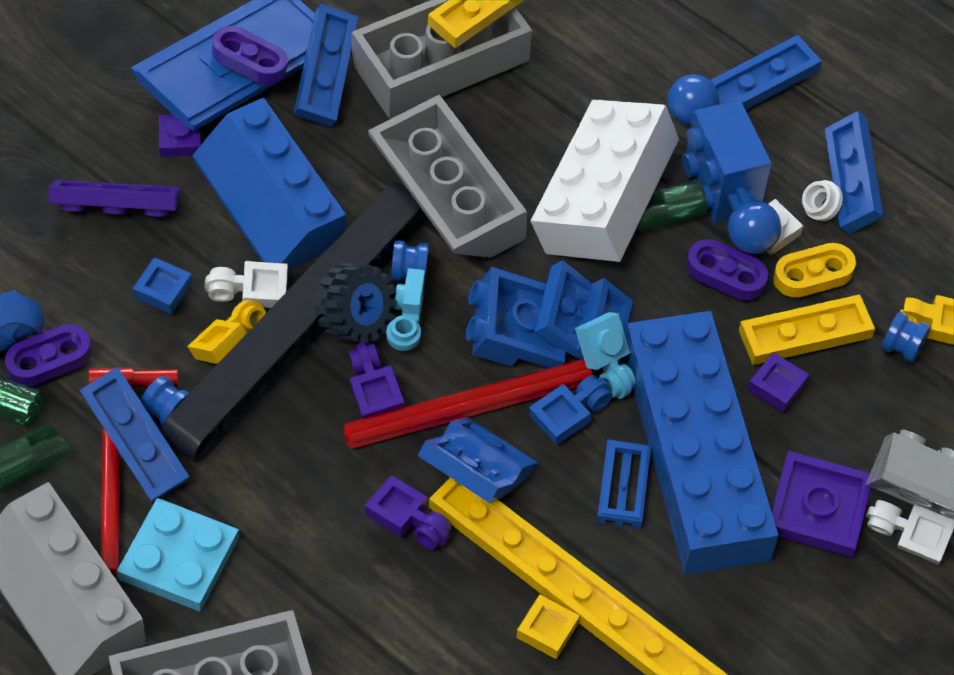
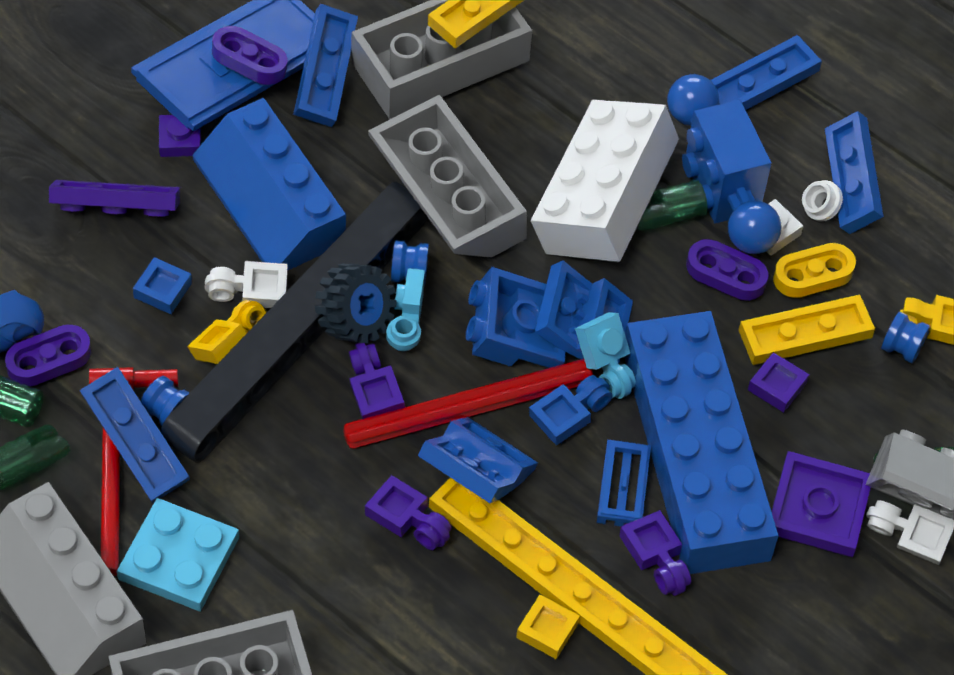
none -> dark purple plate [620,510,691,596]

